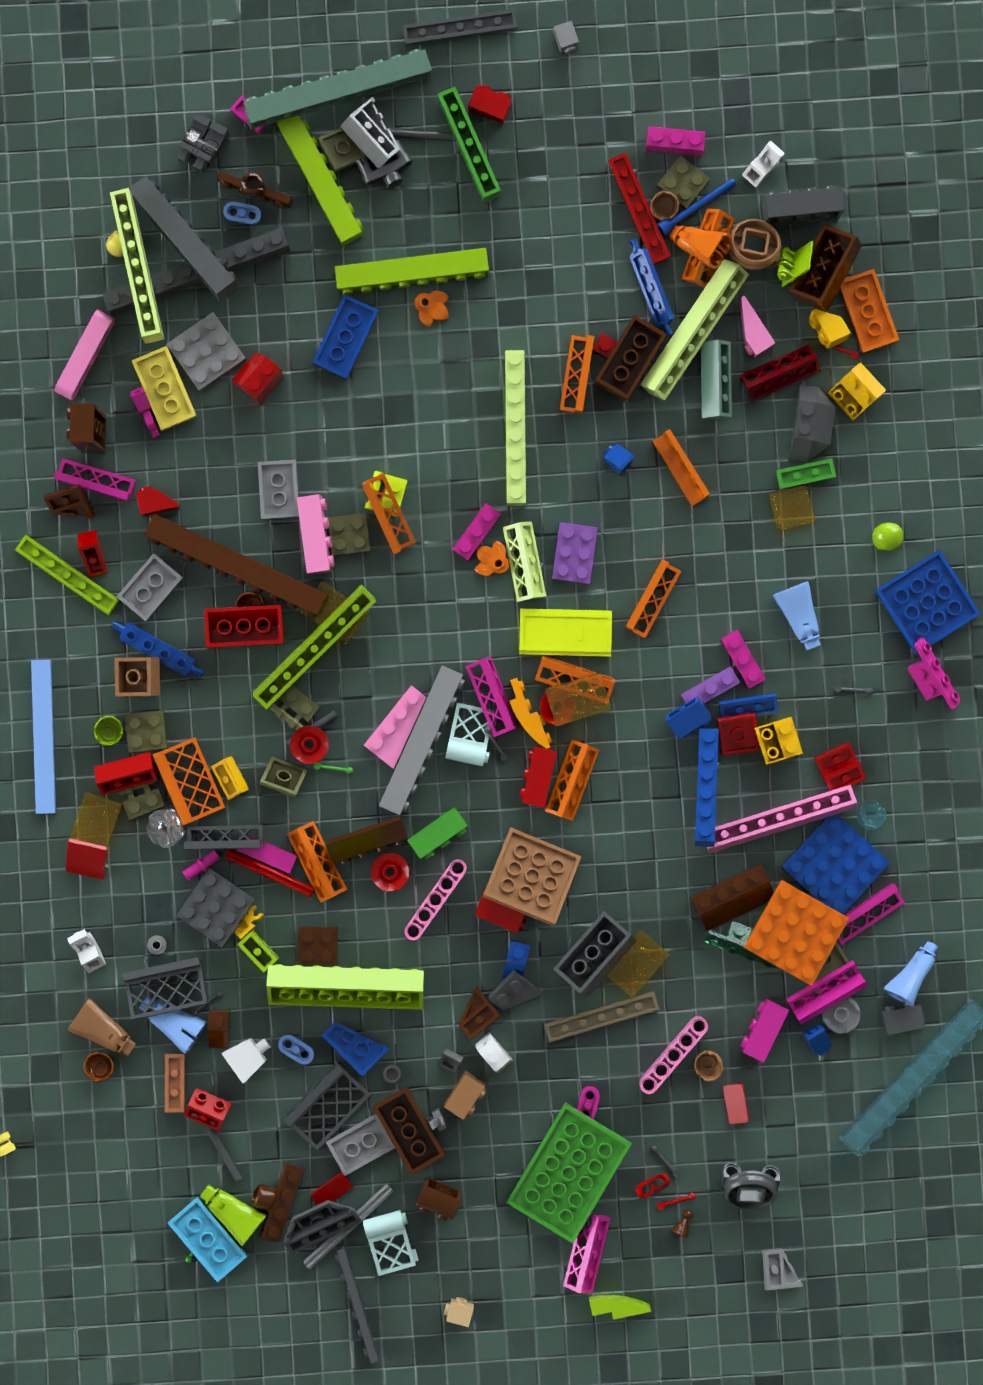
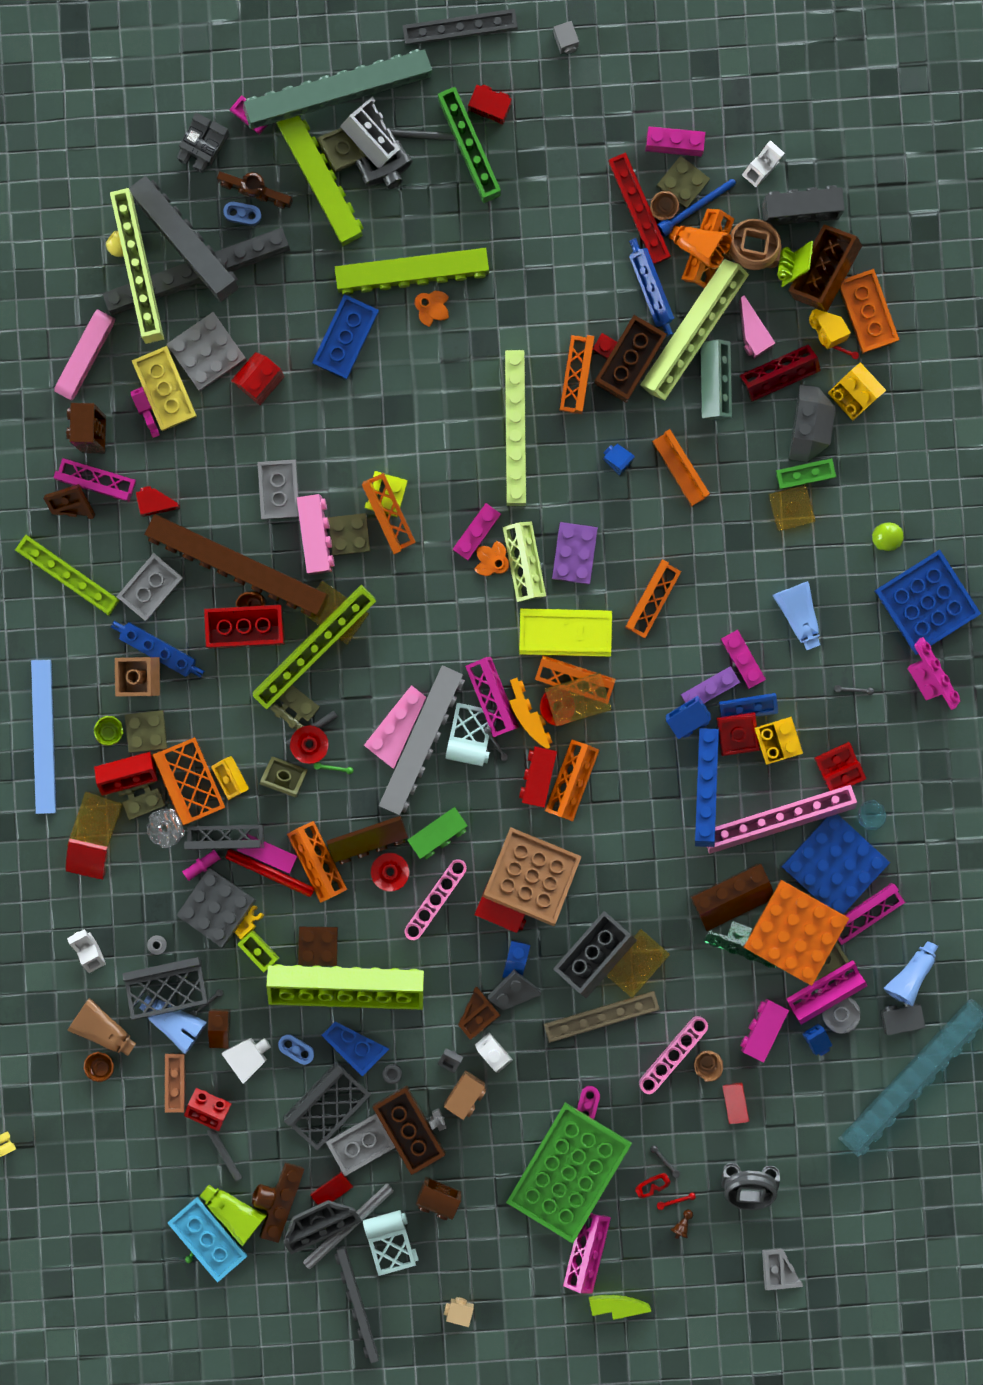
red slope [77,530,108,577] -> none

